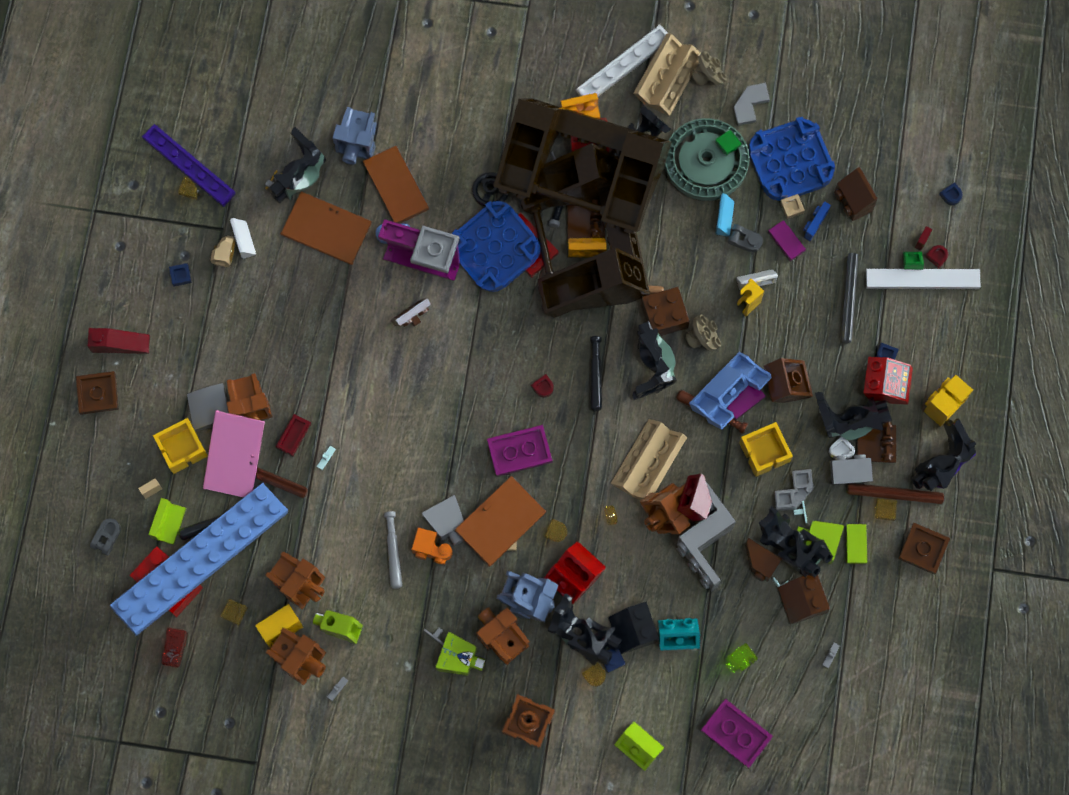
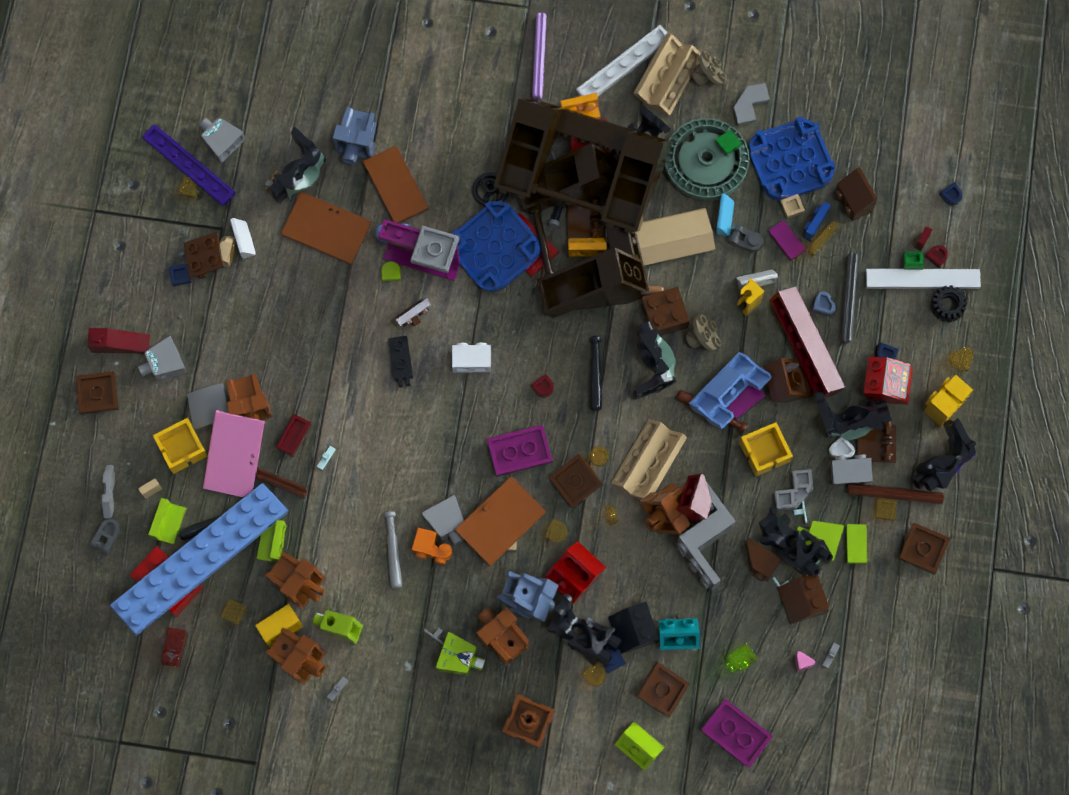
none -> light grey tile [102,465,116,519]
none -> light grey torso [138,336,187,381]
none -> reddish brown hinge [184,232,224,279]
none -> light grey torso [199,118,246,164]
none -> lime panel [257,520,287,562]
none -> lime tile [382,261,401,282]
none -> black hinge [388,336,413,388]
none -> white brick [452,343,491,373]
none -> lavender axle [532,13,546,99]
none -> reddish brown hinge [549,454,603,508]
none -> clear yellow tile [590,446,609,467]
none -> tan slope [636,208,715,265]
none -> reddish brown hinge [636,662,690,717]
none -> brick [769,287,845,398]
none -> bright pink slope [795,651,815,672]
none -> clear yellow tile [808,220,840,257]
none -> sand blue tile [812,291,836,316]
none -> black tyre [931,285,967,322]
none -> clear yellow tile [949,347,974,371]

